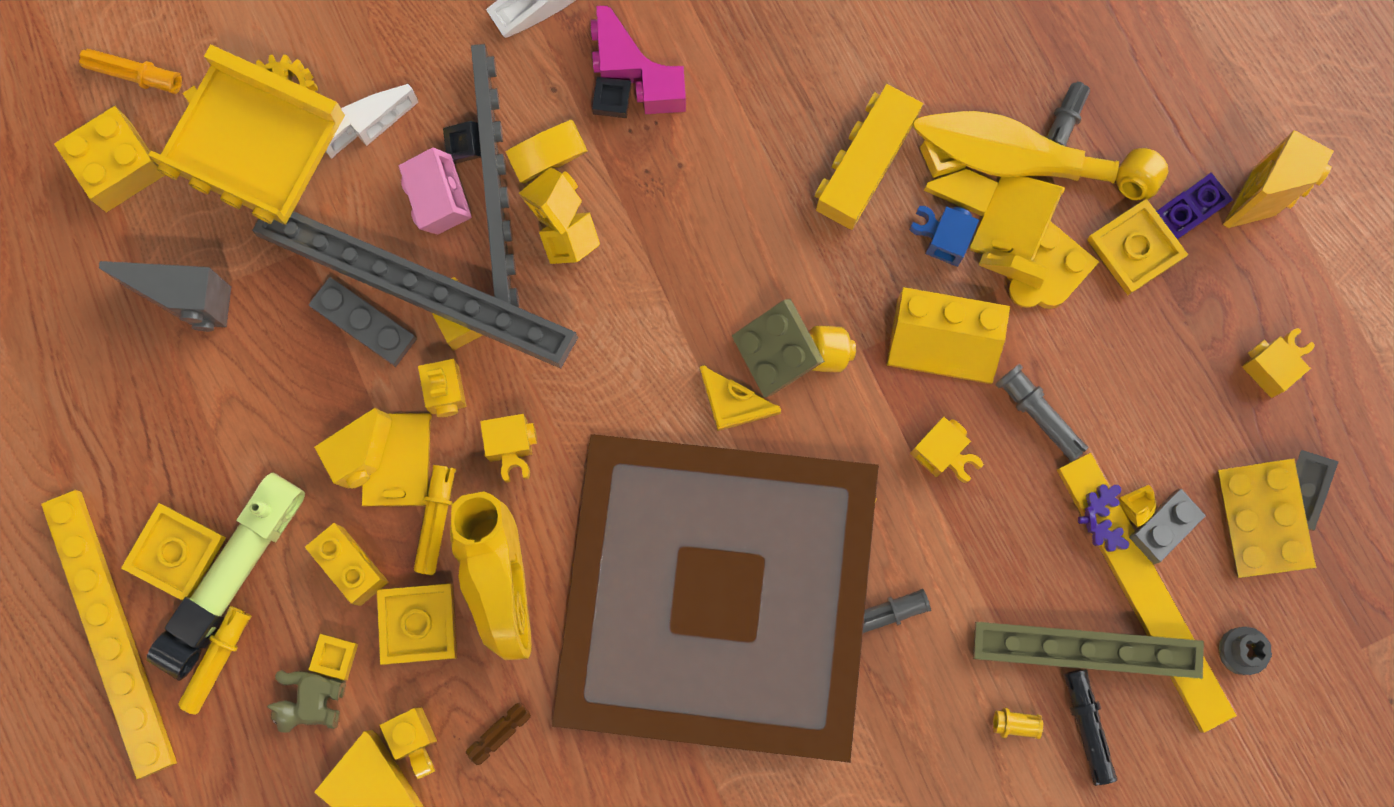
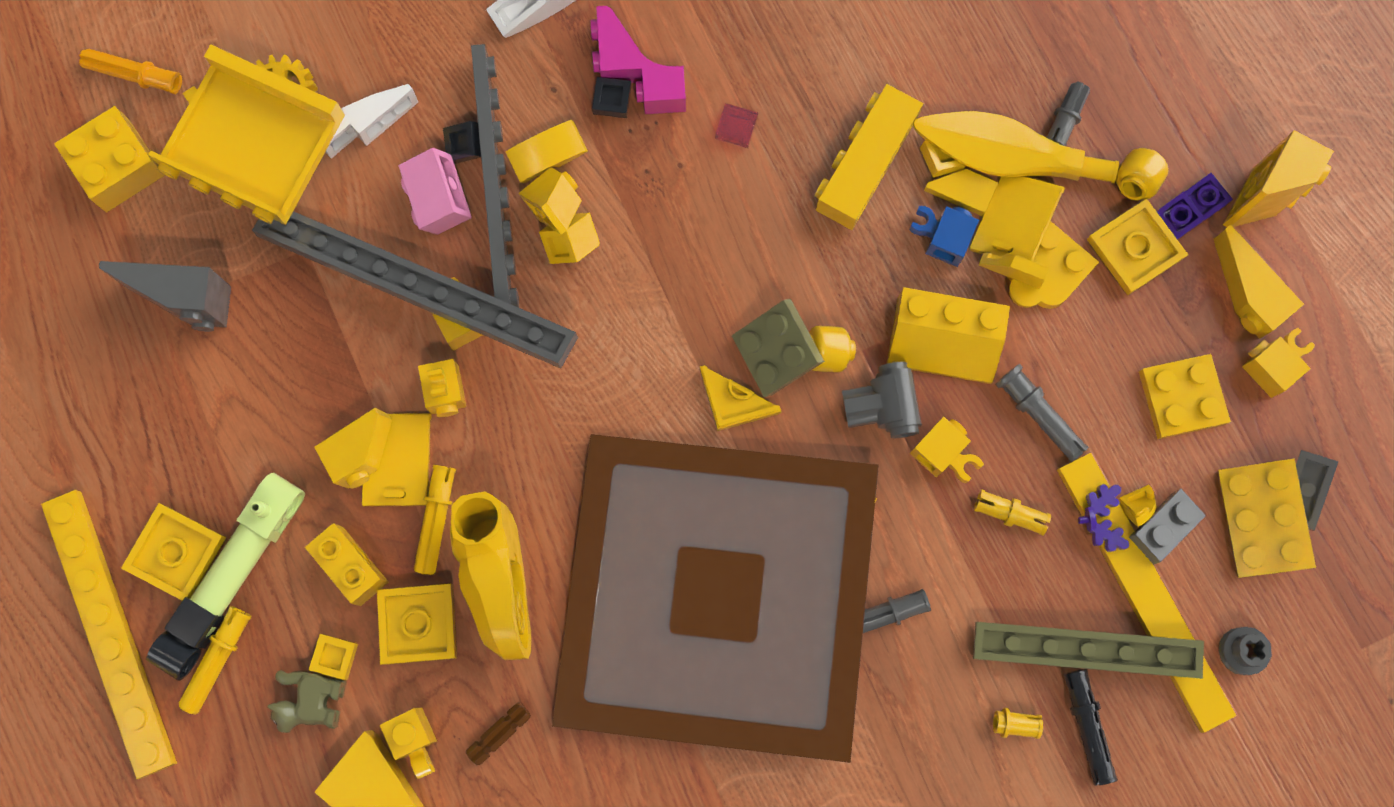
dark grey plate [308,277,417,367] -> none
yellow brick [480,414,537,483] -> none
none -> clear pink tile [715,103,758,148]
none -> dark grey piece [842,362,922,439]
none -> yellow pin [974,489,1051,536]
none -> yellow plate [1138,354,1231,439]
none -> yellow slope [1213,225,1304,339]

